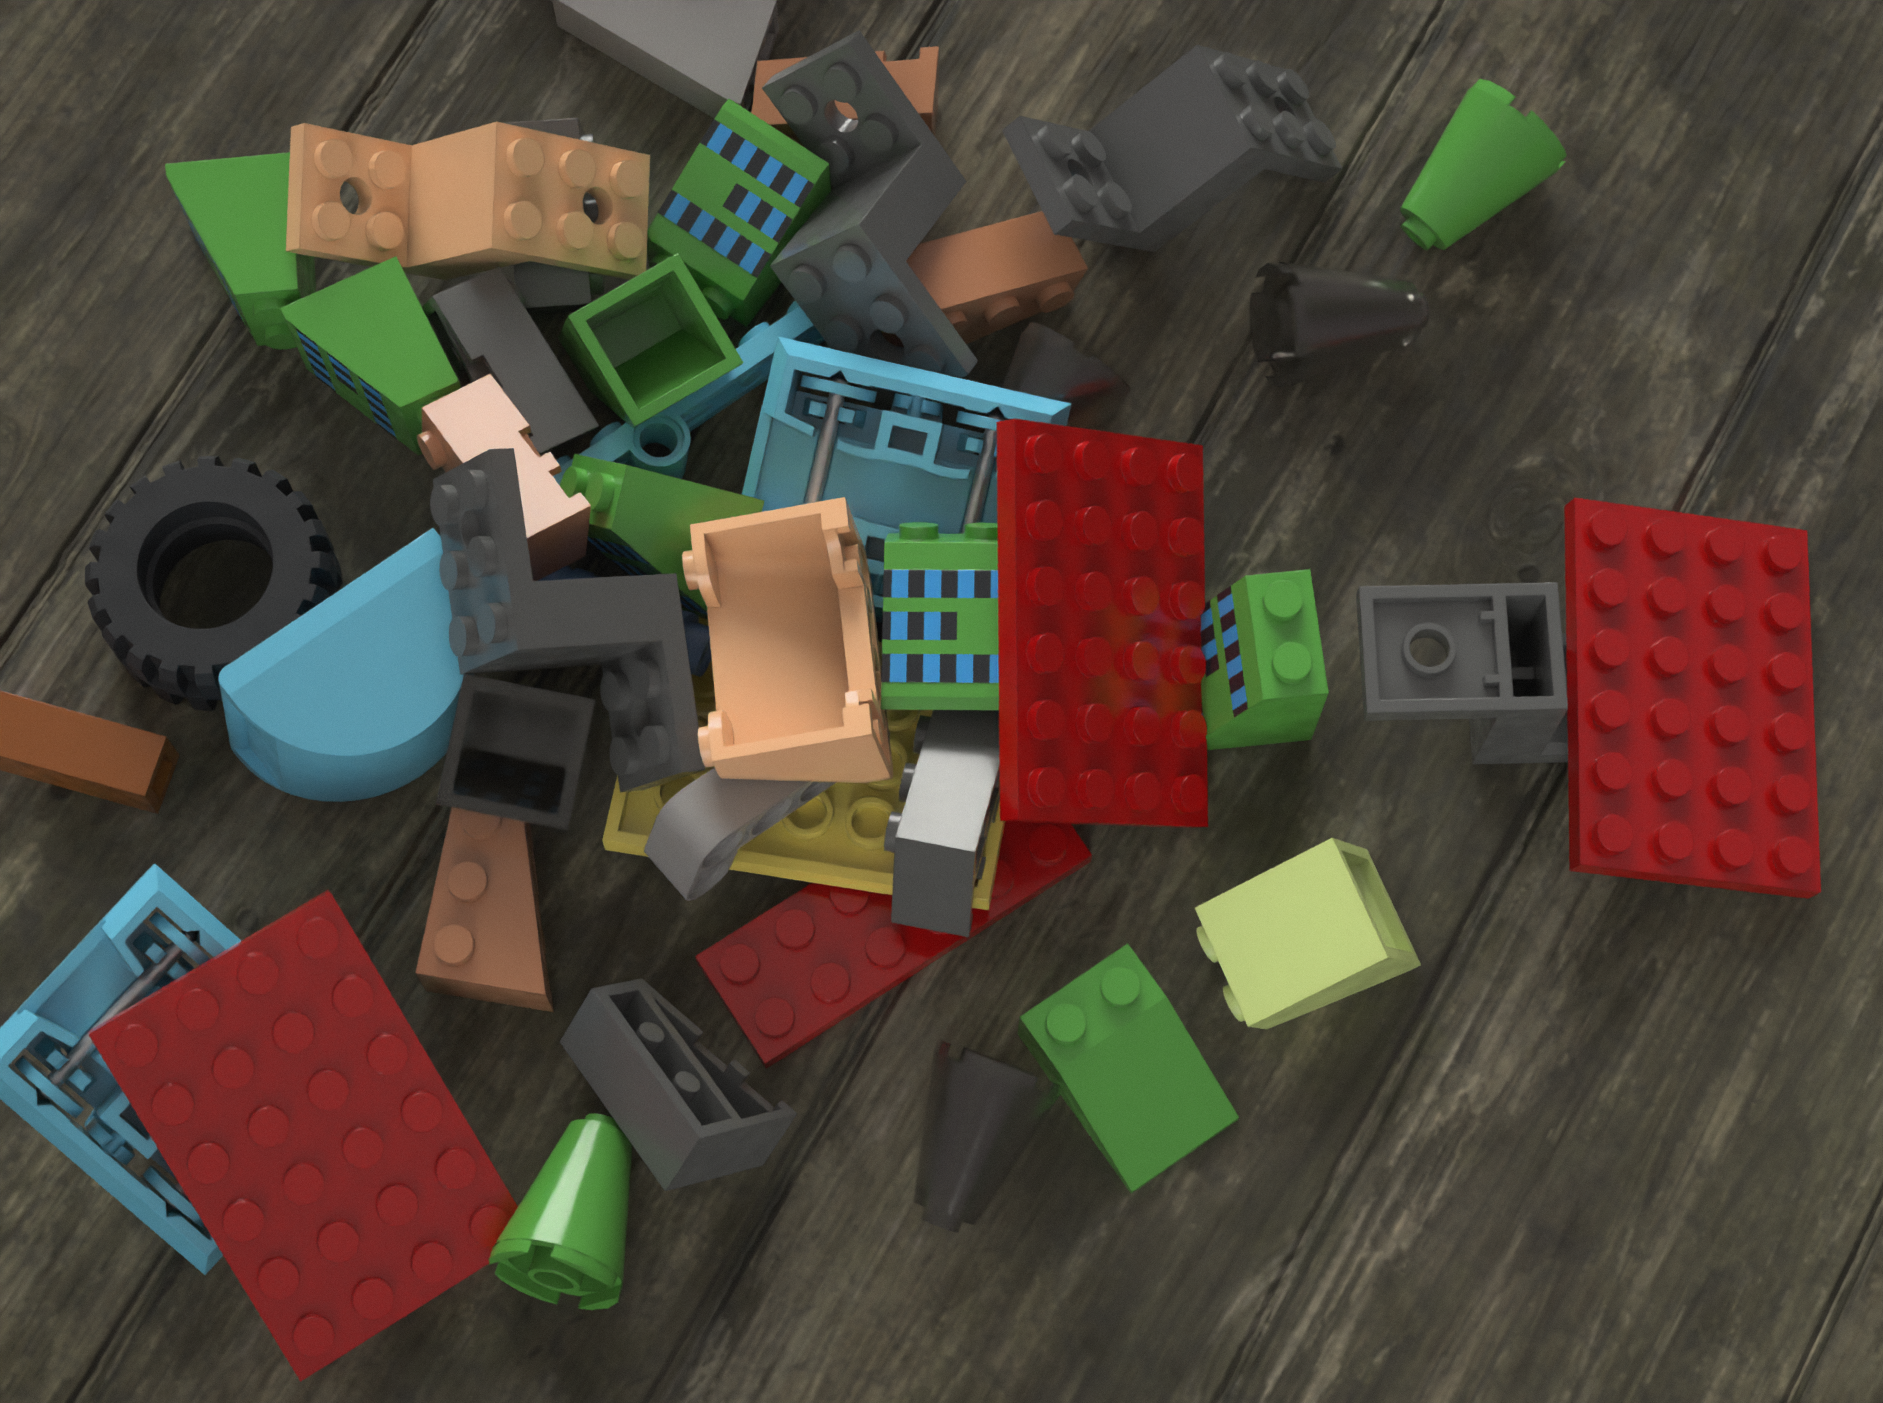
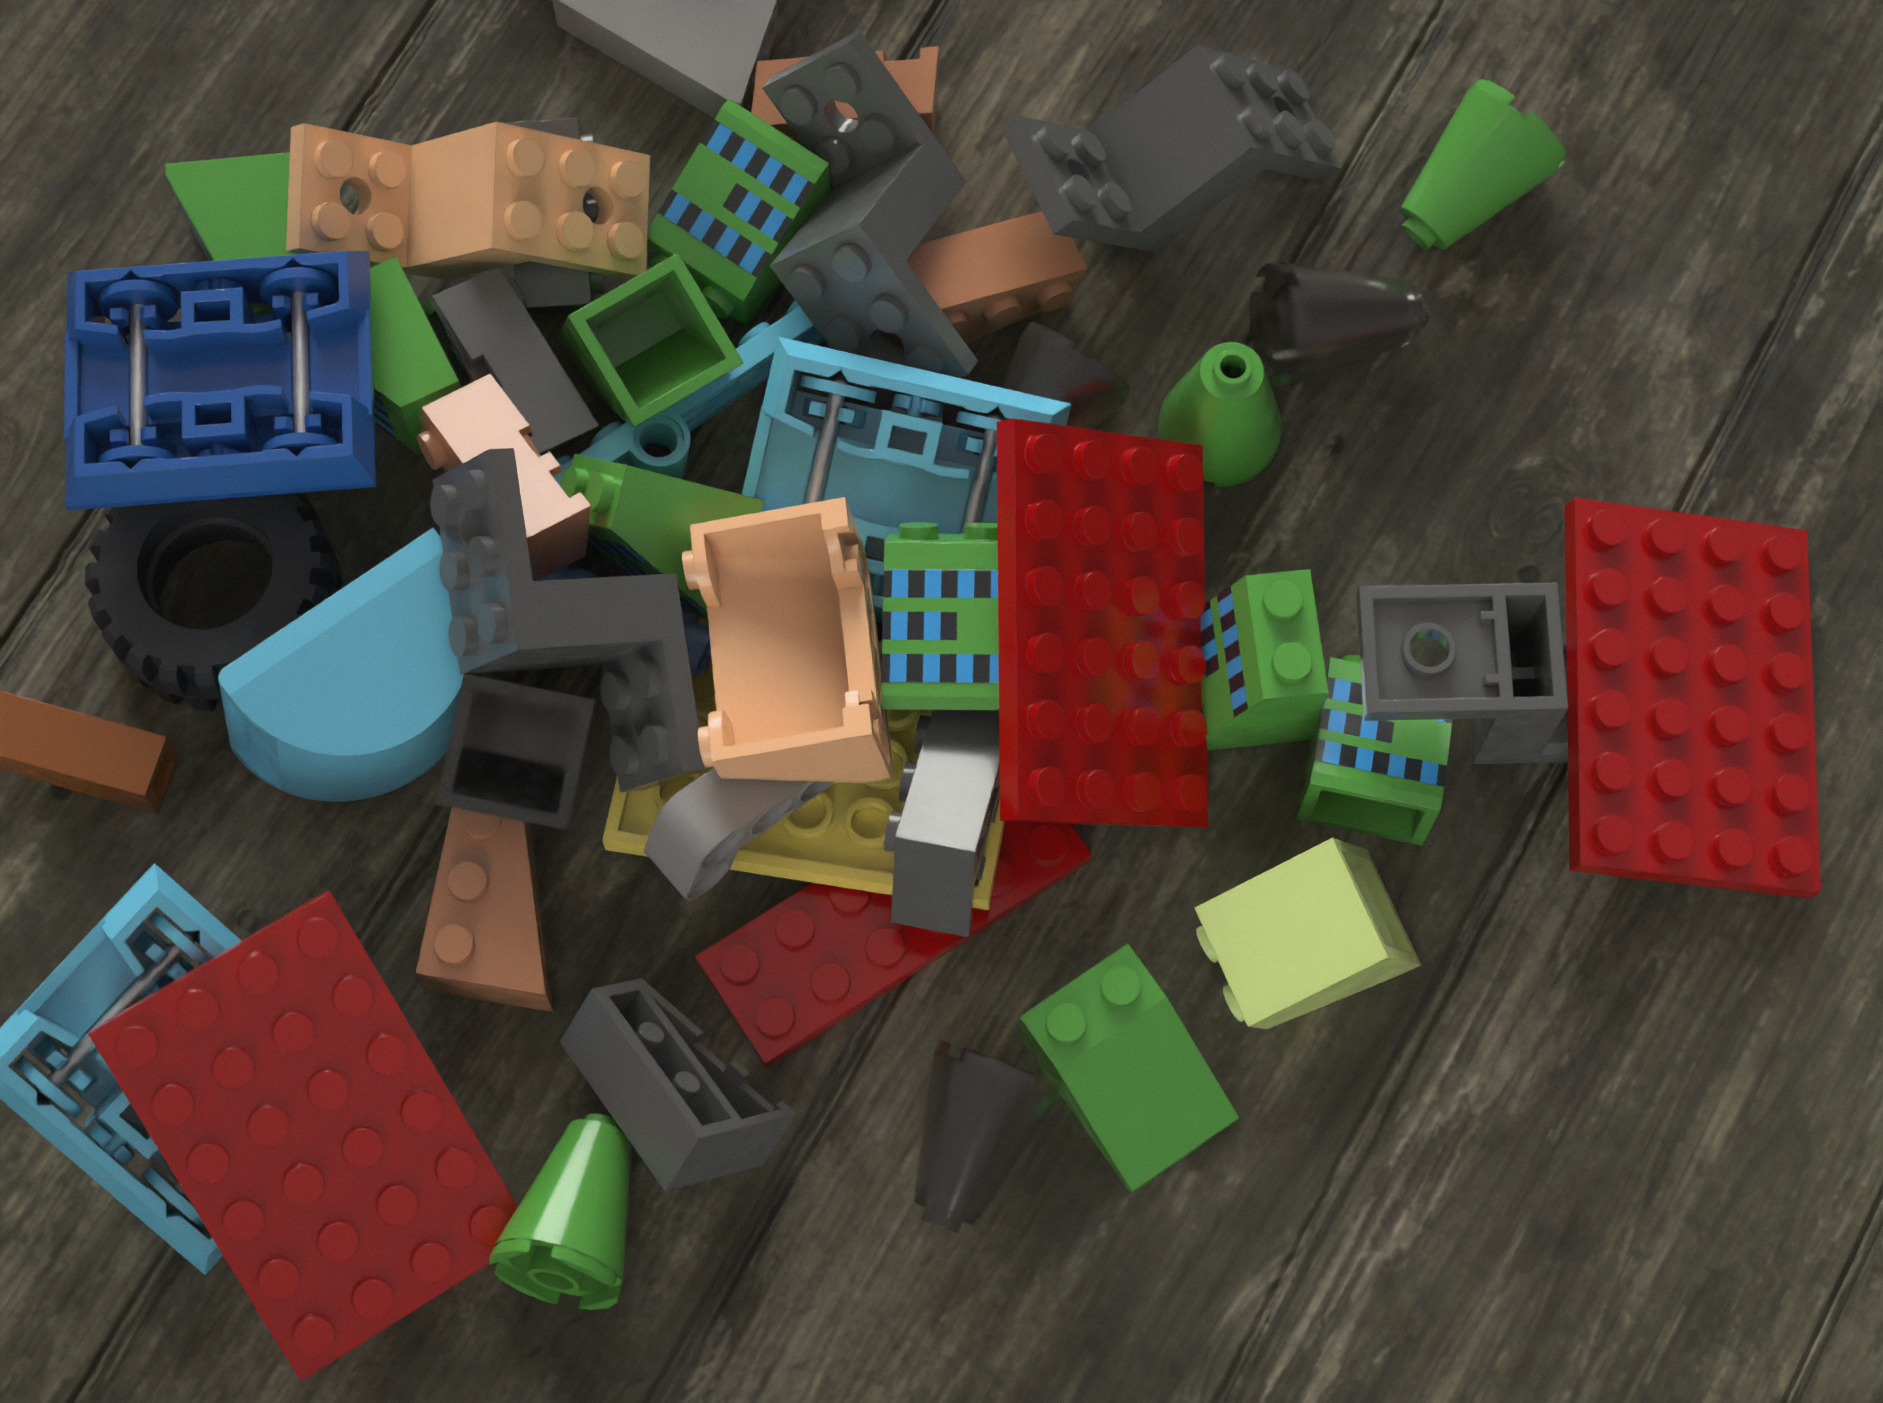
none -> blue piece [64,251,377,511]
none -> bright green cone [1158,342,1282,487]
none -> bright green slope [1296,655,1453,846]

